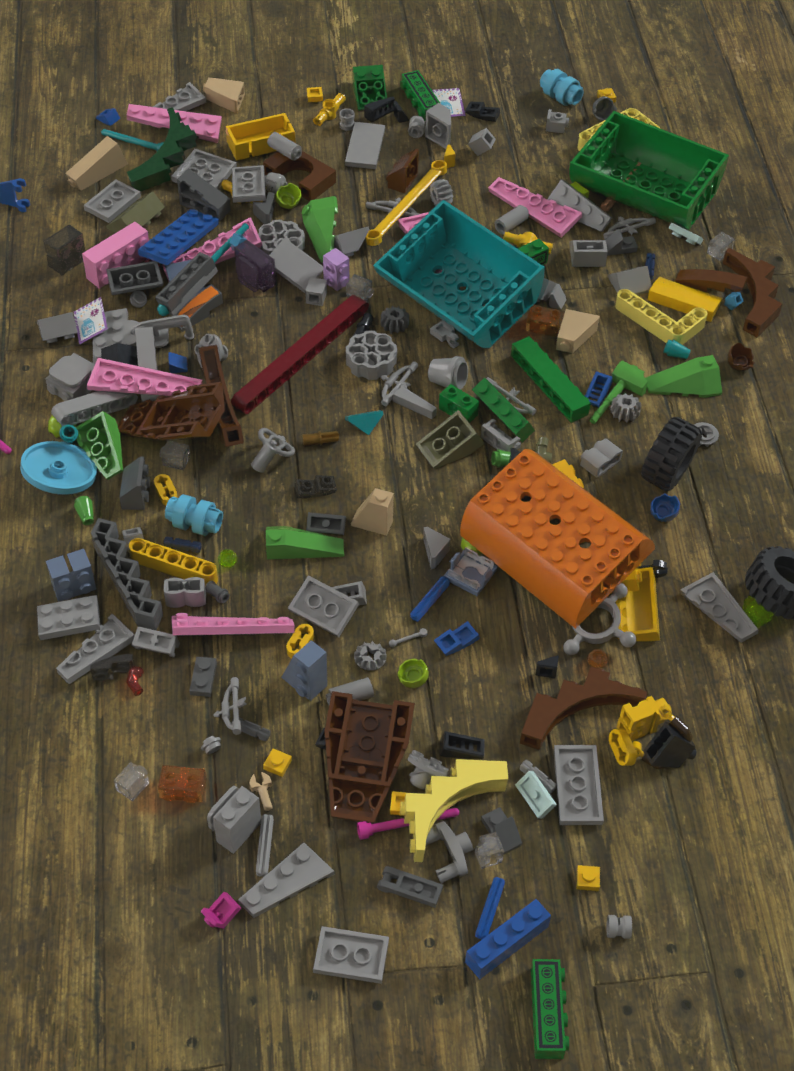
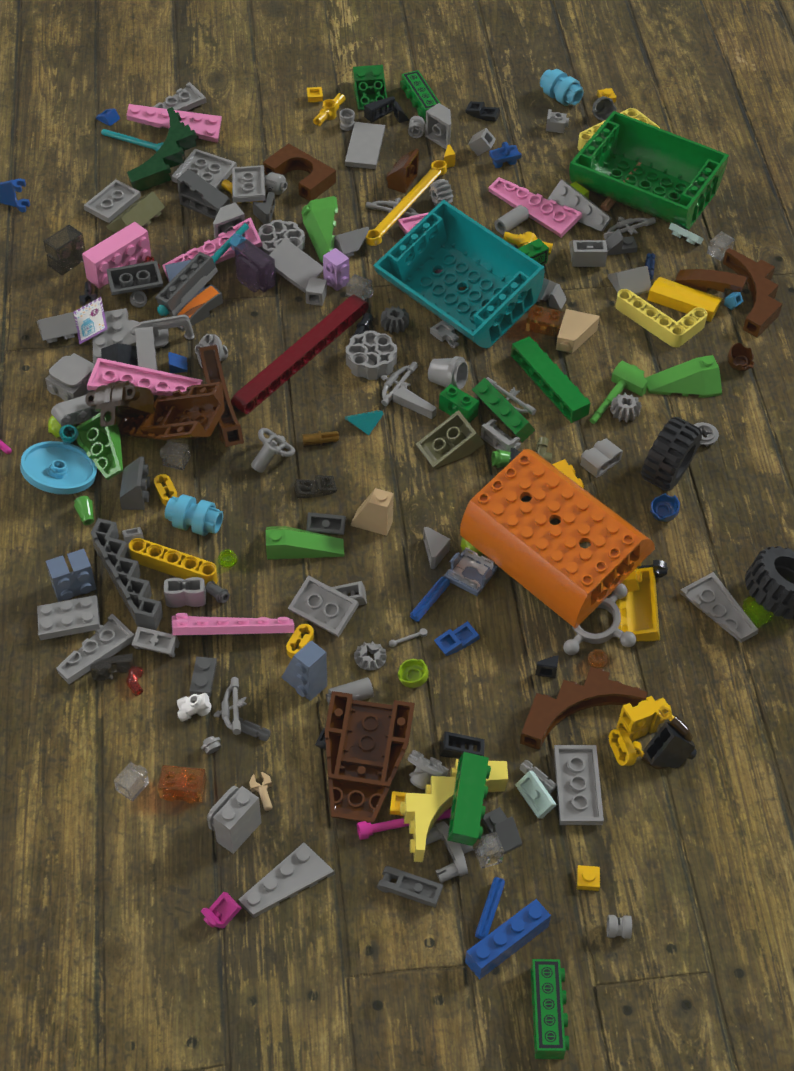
tan slope [66,136,128,191] -> none
blue plate [138,209,219,265] -> none
dark blue axle [163,536,202,553] -> none
tan slope [203,77,245,113] -> none
yellow piece [225,113,296,160] -> none
light grey axle [256,814,274,877] -> none
yellow plate [263,749,292,777] -> none
light grey brick [267,132,302,160] -> none
lime hair [275,183,301,209] -> none
light grey plate [313,926,389,984] -> none
white sticker [432,88,466,117] -> none
blue slope [585,372,613,408] -> none
teal cone [663,339,691,359] -> none
none -> black bar [79,281,97,306]
none -> dark brown piece [85,381,155,427]
none -> white plate [177,693,211,722]
none -> light grey slope [213,202,245,238]
none -> green brick [447,752,491,846]
none -> blue hips [489,142,522,168]

